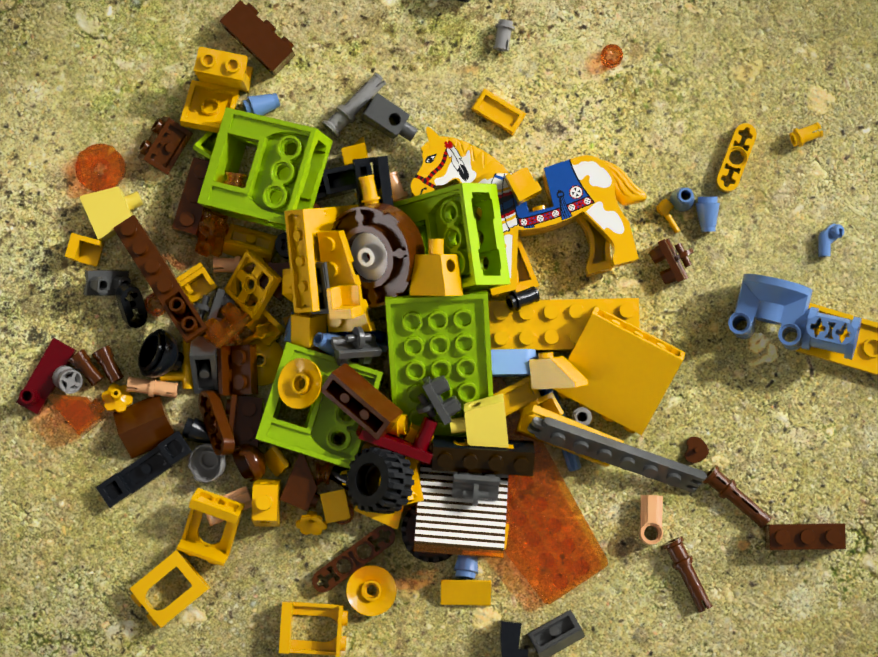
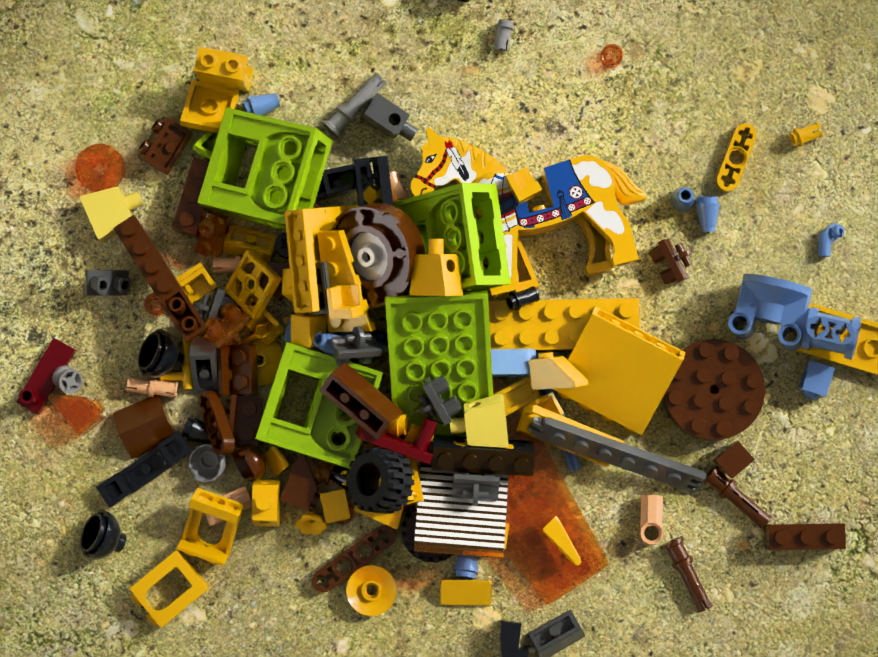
yellow panel [65,233,104,267] -> none
reddish brown pin [68,349,104,387] -> none
reddish brown pin [92,345,124,384] -> none
yellow plant [101,384,133,413] -> none
black beam [116,282,148,328] -> none
reddish brown brick [220,0,295,76] -> none
clear orange bush [223,171,247,187] -> none
yellow dish [278,358,322,409] -> none
yellow panel [279,601,348,657] -> none
yellow slope [341,136,368,165] -> none
yellow pin [358,174,381,205] -> none
yellow tile [471,88,526,136] -> none
light grey pin [572,407,592,426] -> none
yellow hand [656,199,680,233] -> none
reddish brown piece [684,437,709,463] -> none
none -> black piece [80,510,126,560]
none -> yellow slope [541,516,582,566]
none -> reddish brown piece [662,339,765,441]
none -> reddish brown panel [712,441,755,478]
none -> medium blue brick [798,361,835,401]

